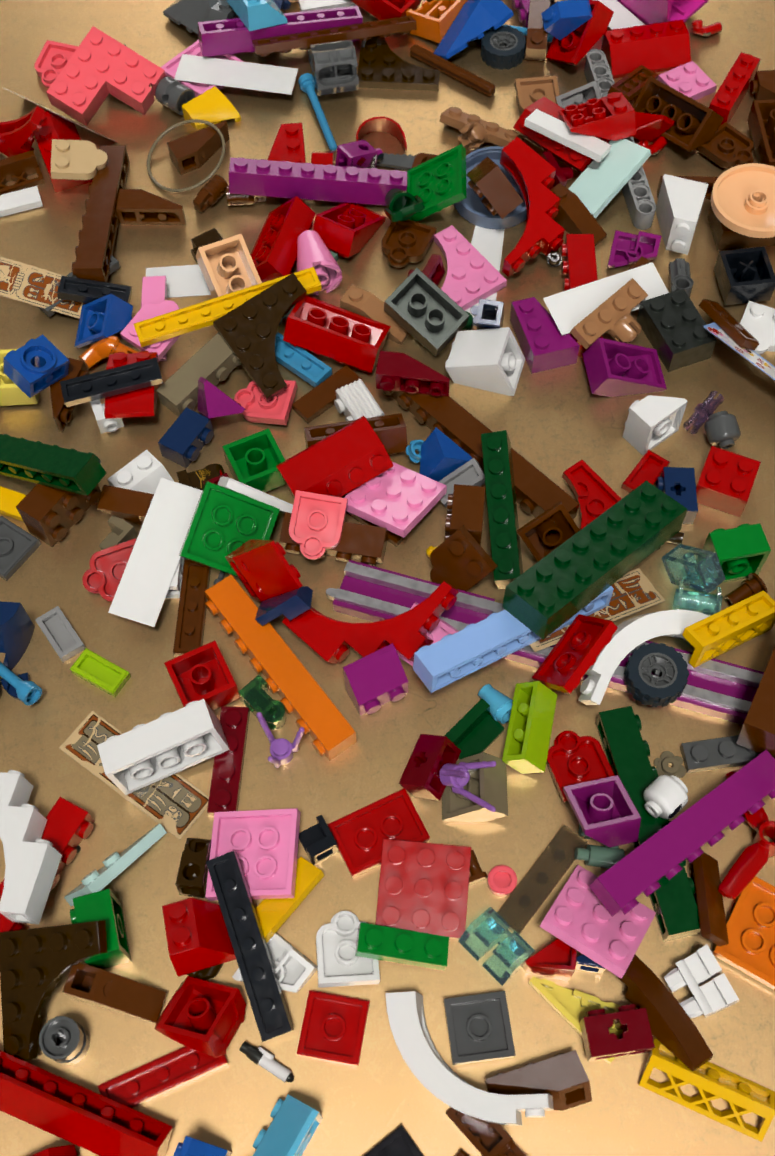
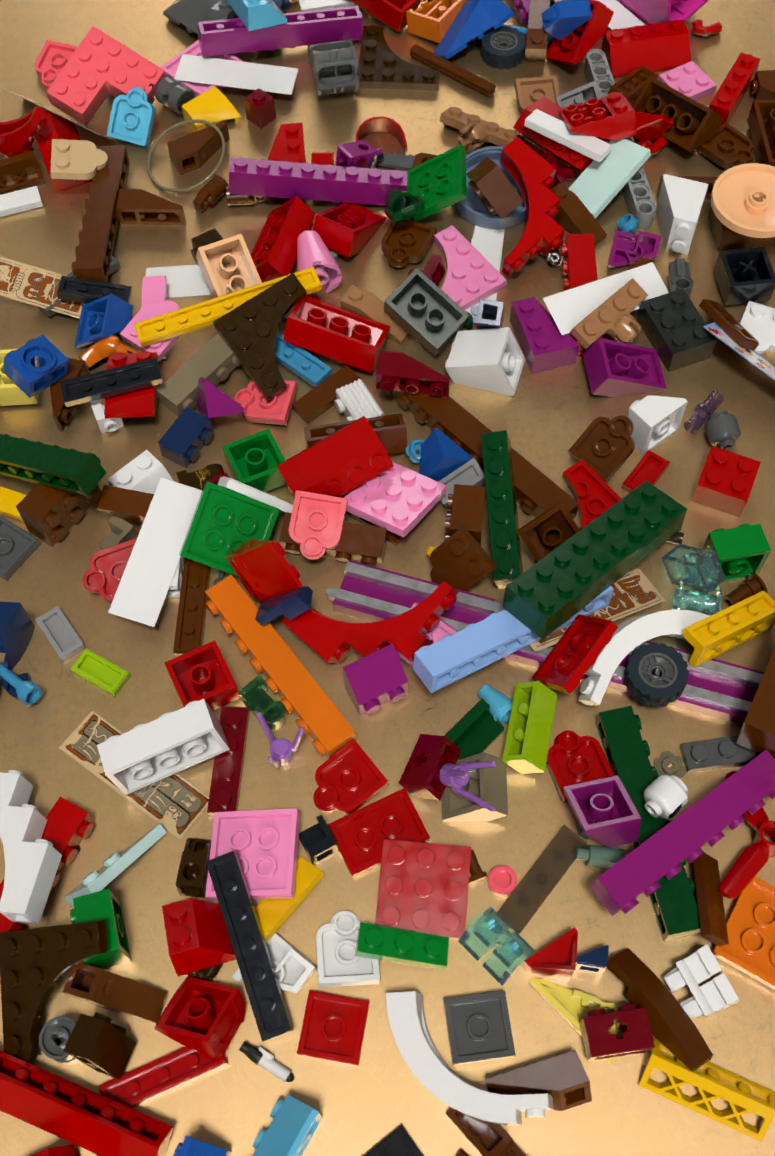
reddish brown plate [252,15,417,56] -> none
dark azure piece [298,73,337,151] -> none
bright pink plate [540,865,656,979] -> none
dark blue brick [656,467,698,524] -> none
none -> dark brown brick [63,1012,136,1080]
none -> medium azure plate [106,87,155,147]
none -> dark red brick [244,88,276,129]
none -> red plate [313,739,389,814]
none -> reddish brown plate [568,415,635,483]
none -> dark azure plate [617,214,638,233]

